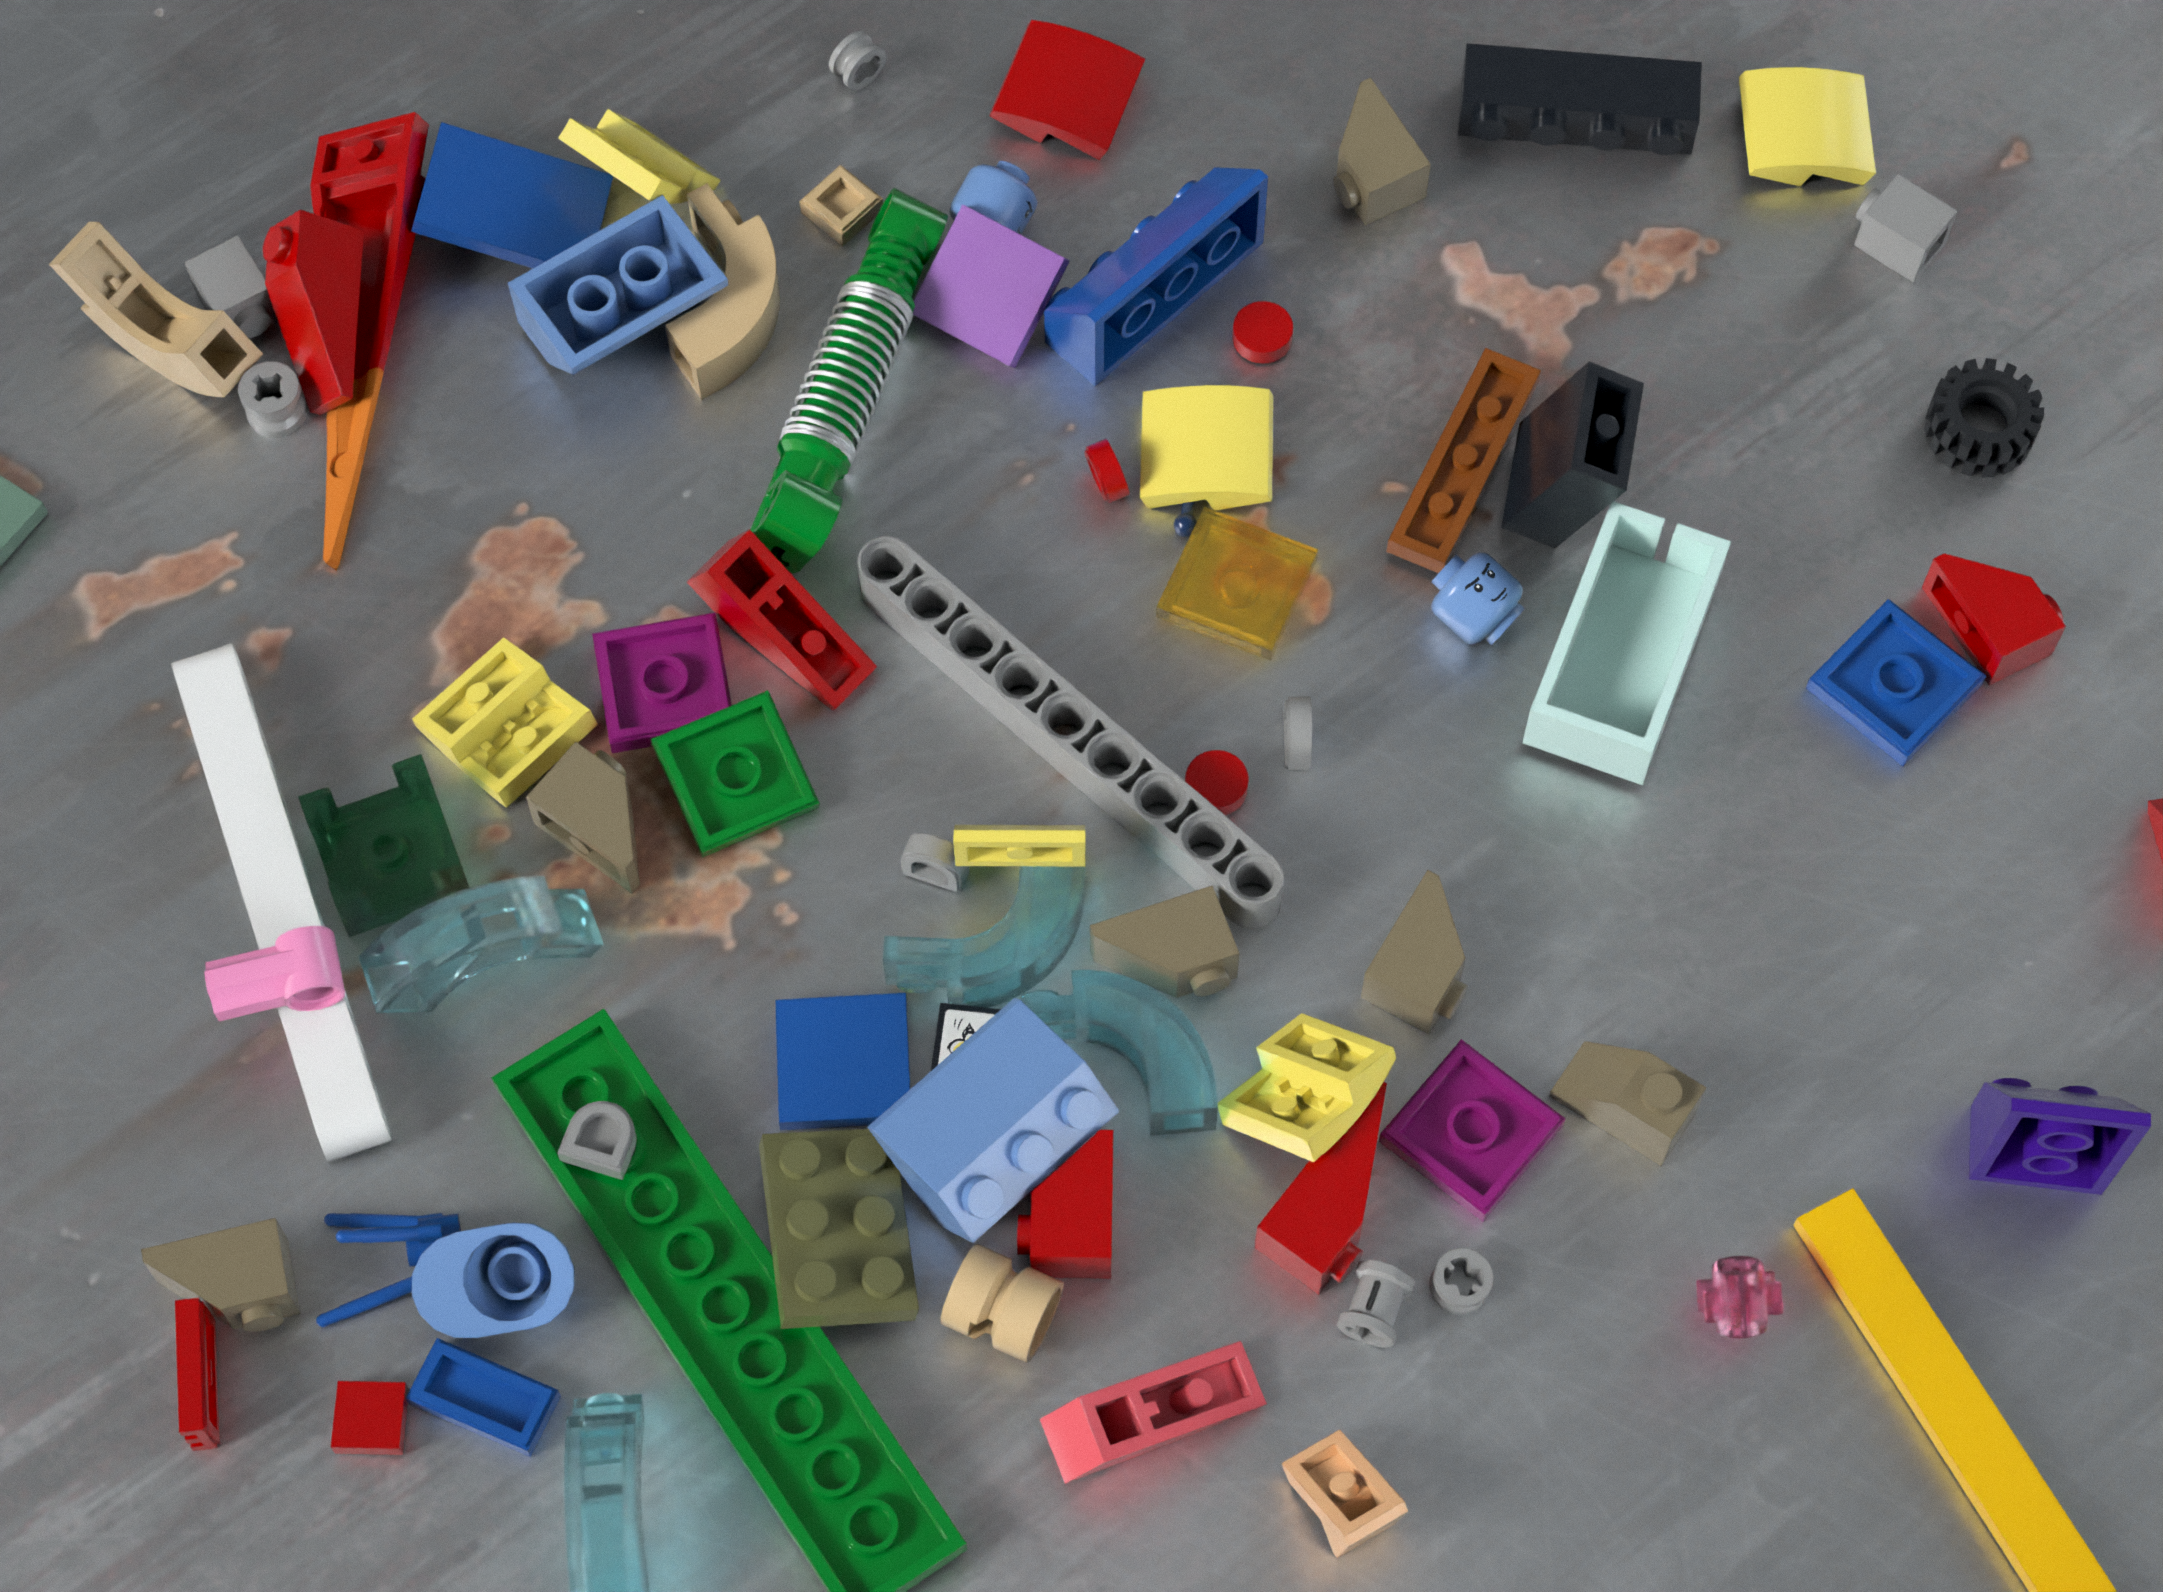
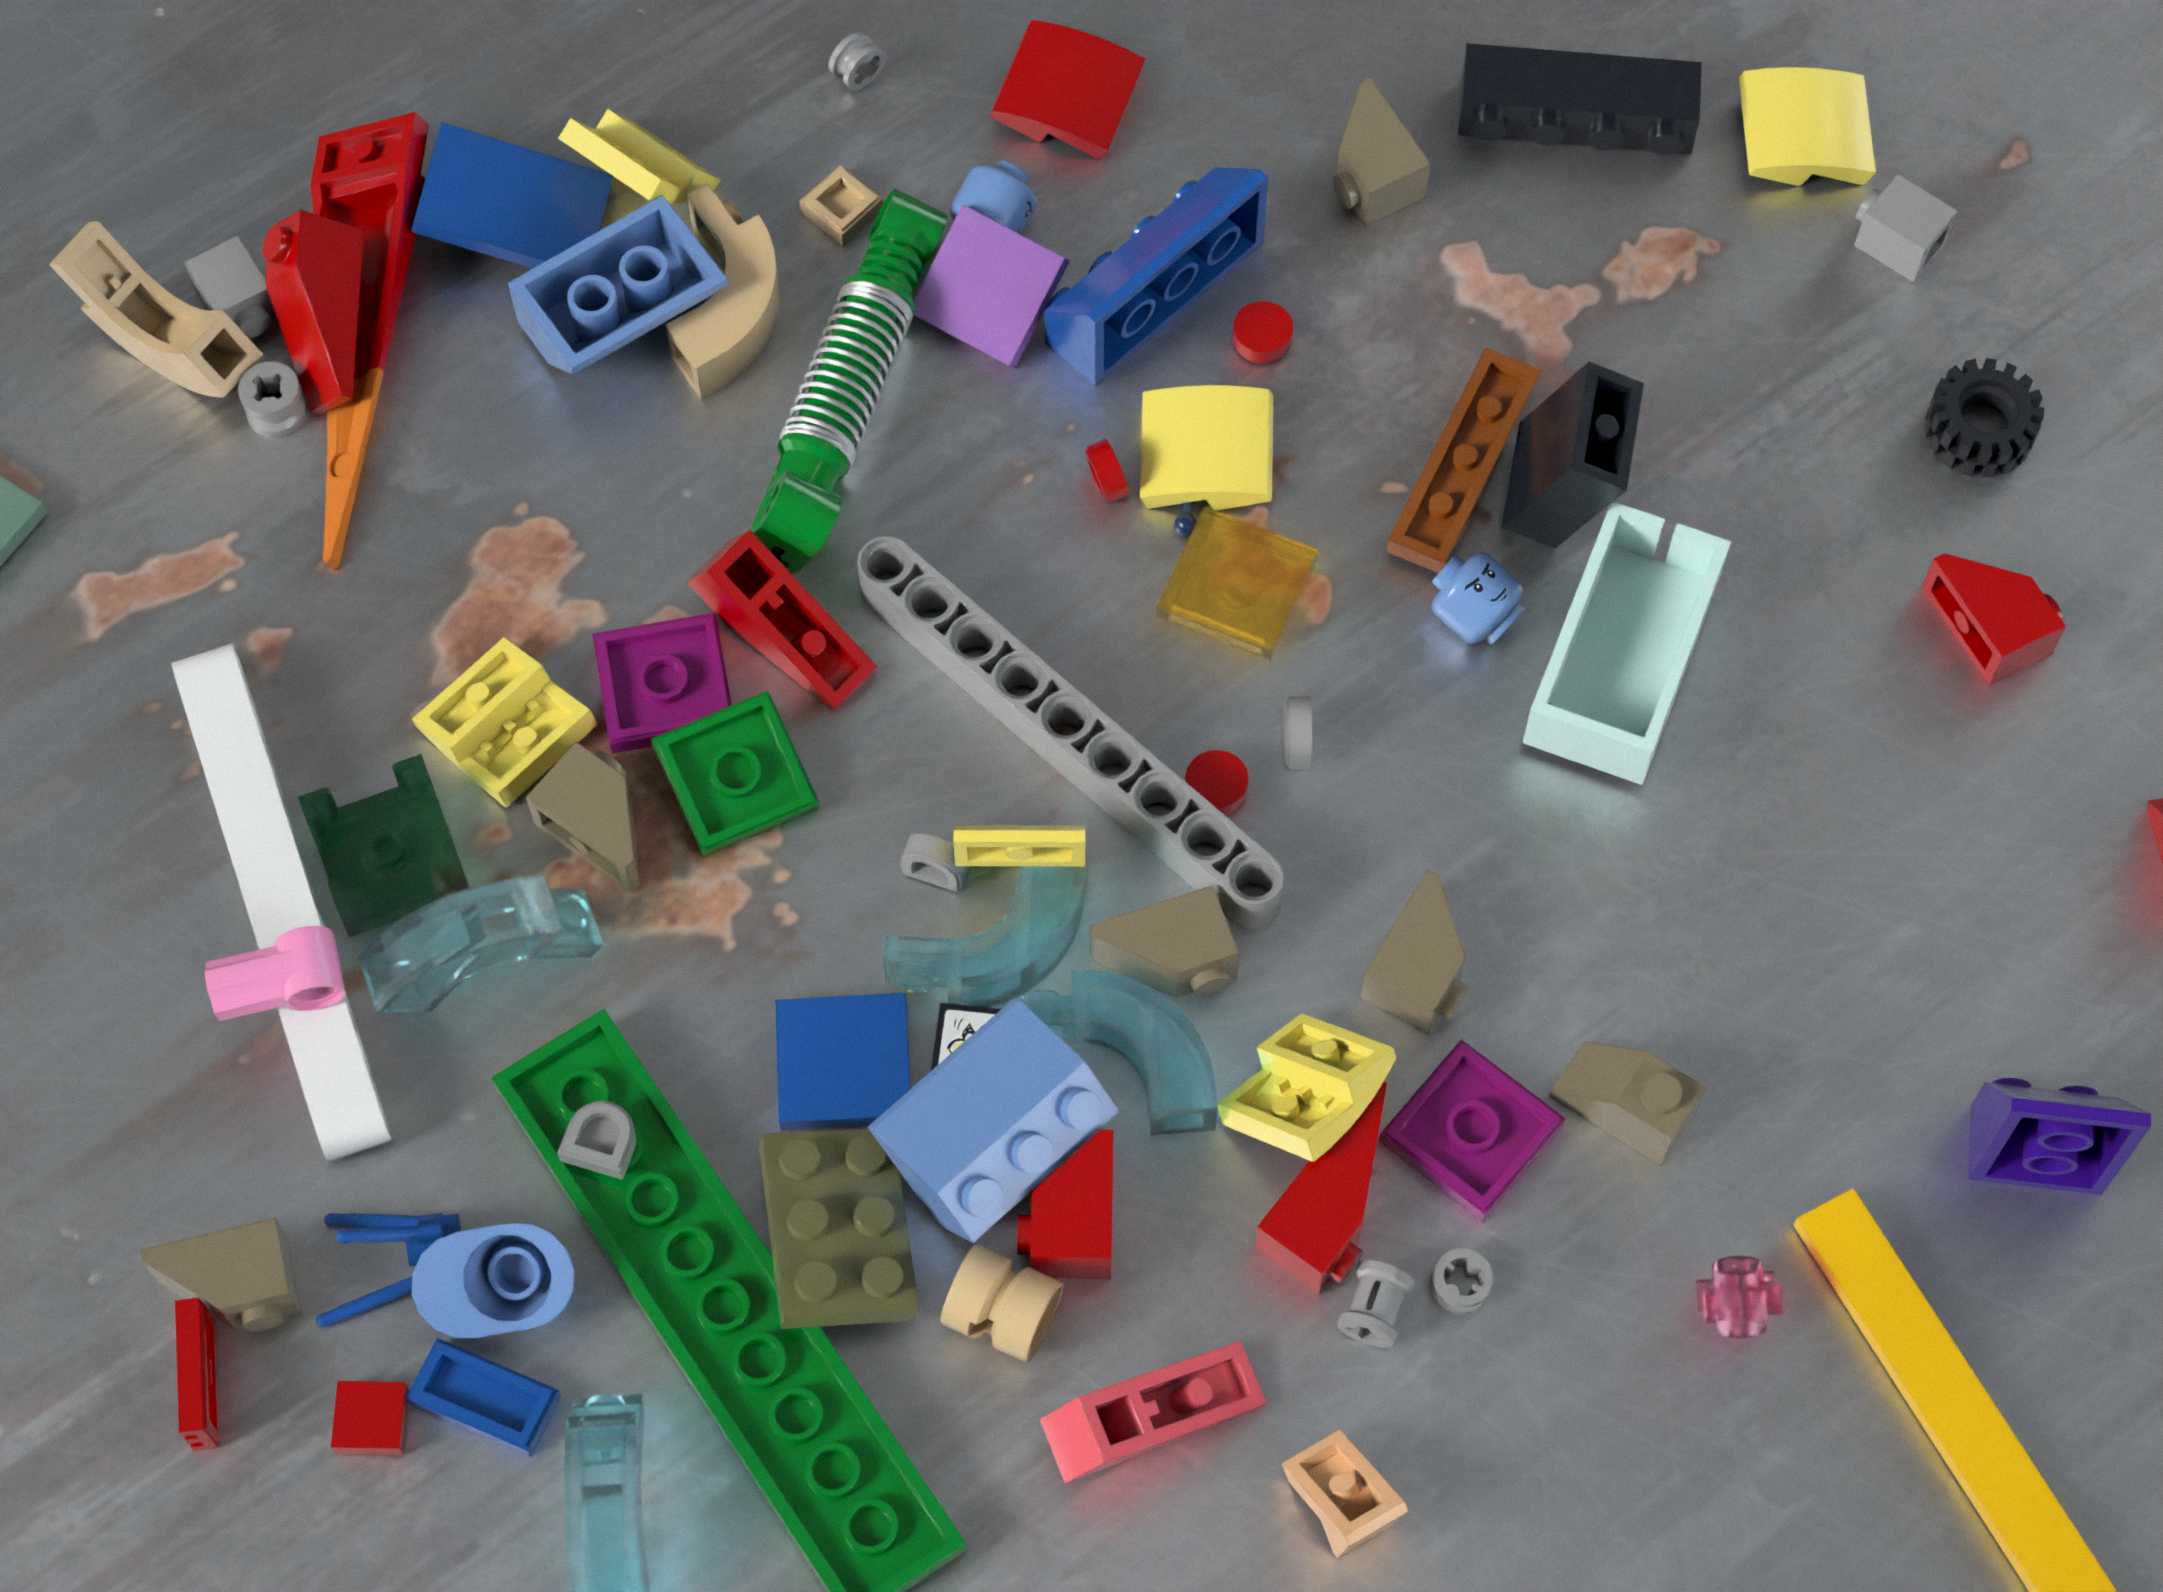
blue tile [1805,599,1986,766] -> none

